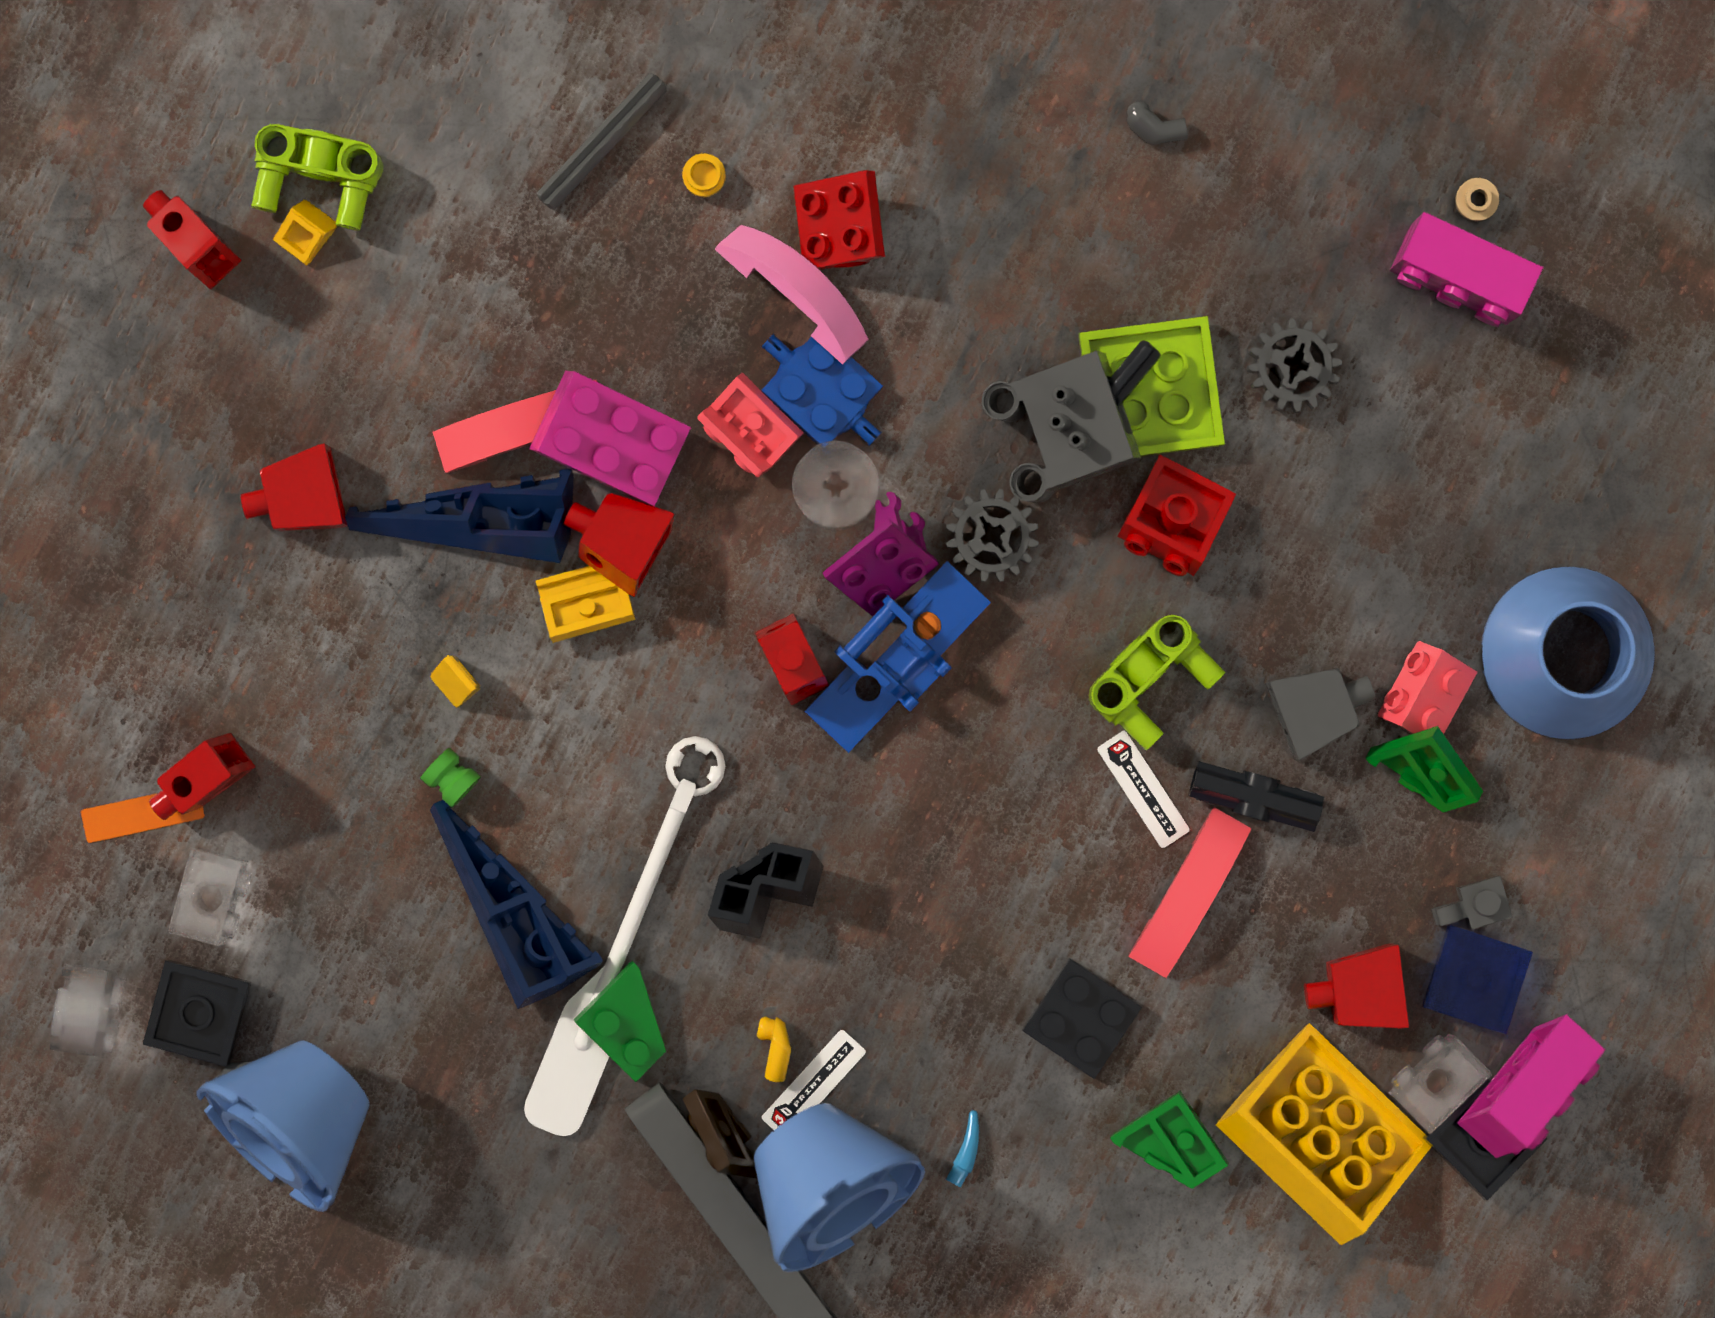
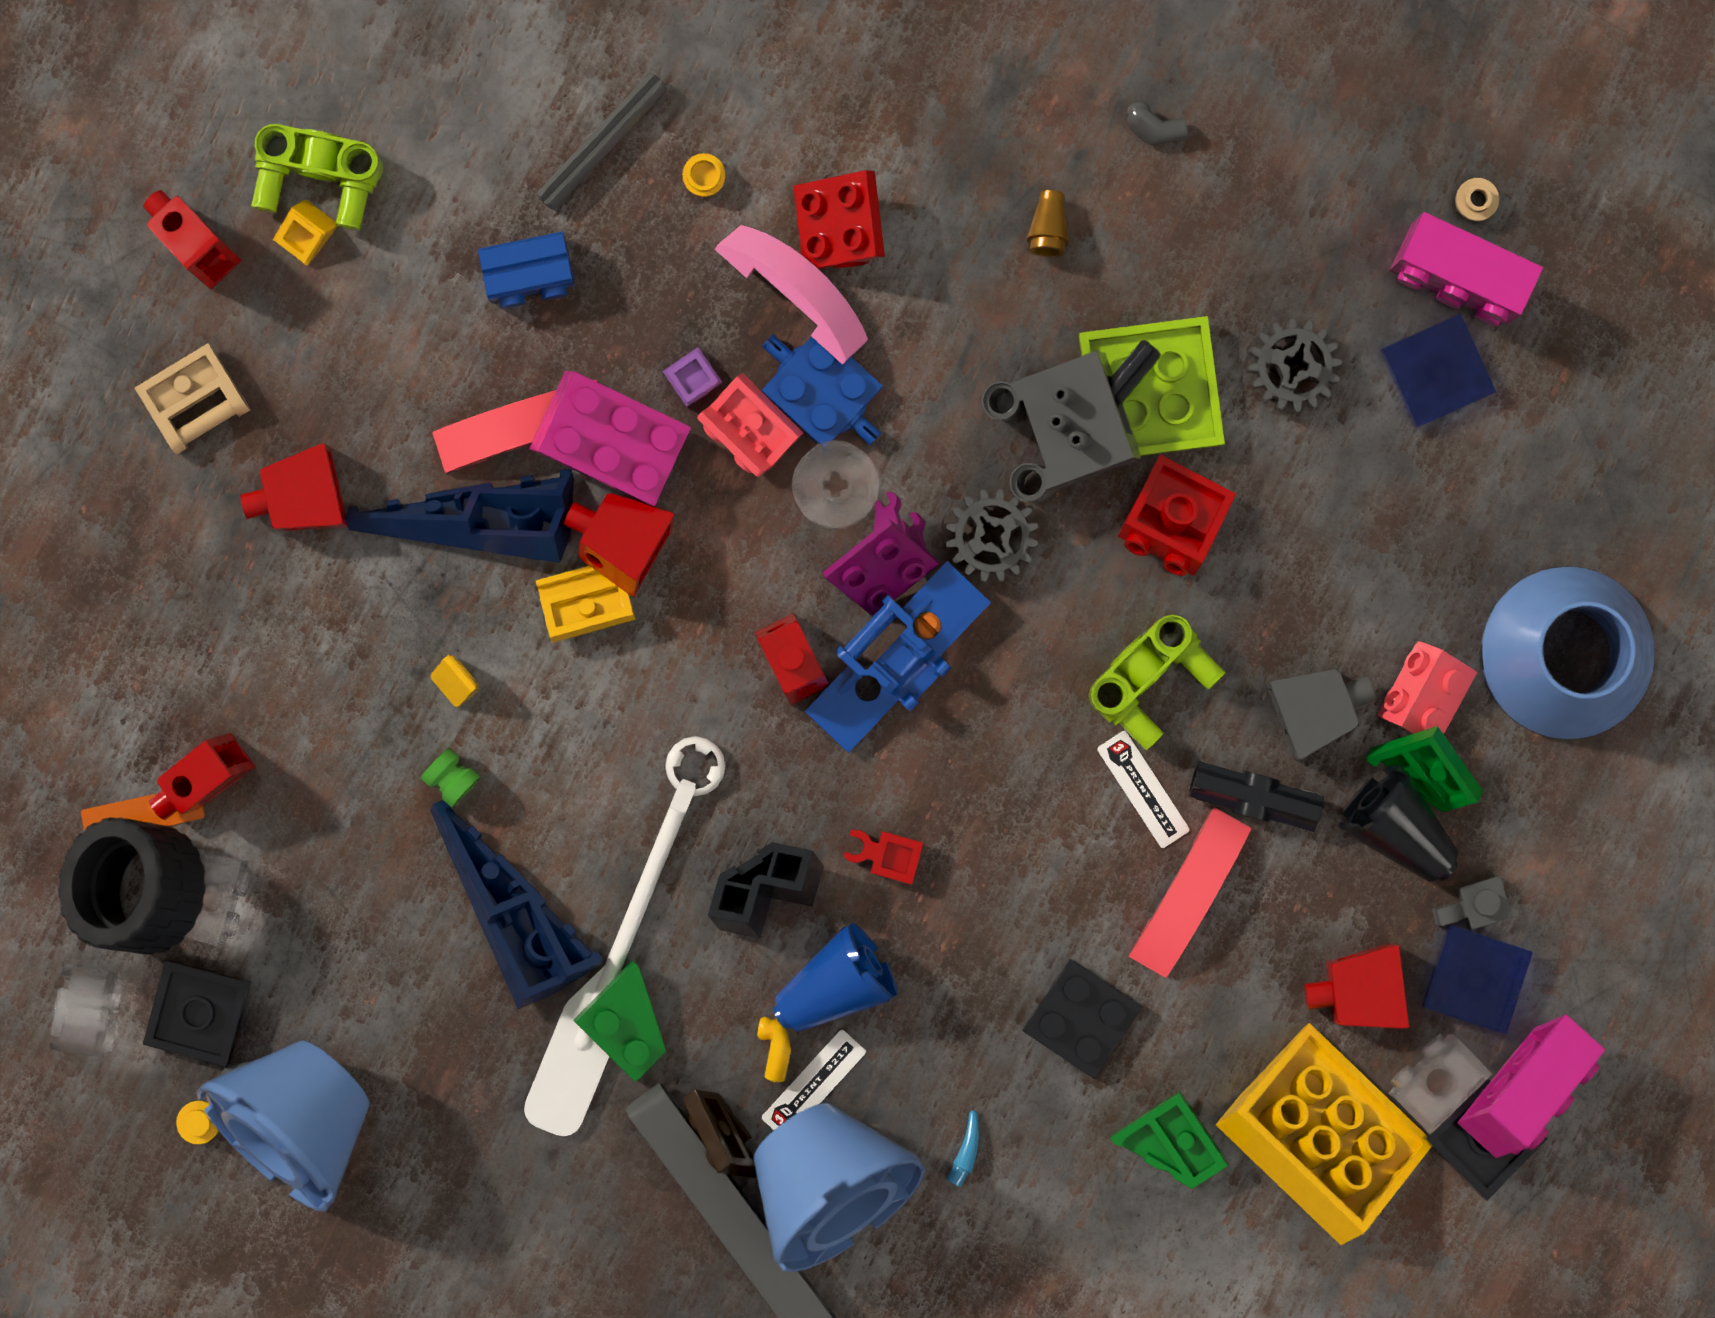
none -> black tyre [58,817,206,955]
none -> tan plate [134,343,250,455]
none -> yellow plate [176,1100,219,1144]
none -> blue brick [478,231,576,309]
none -> medium lavender tile [663,347,723,408]
none -> blue cone [773,923,898,1032]
none -> red plate [843,830,924,885]
none -> pearl gold cone [1027,190,1069,257]
none -> black cone [1339,764,1459,882]
none -> clear blue plate [1380,314,1496,428]

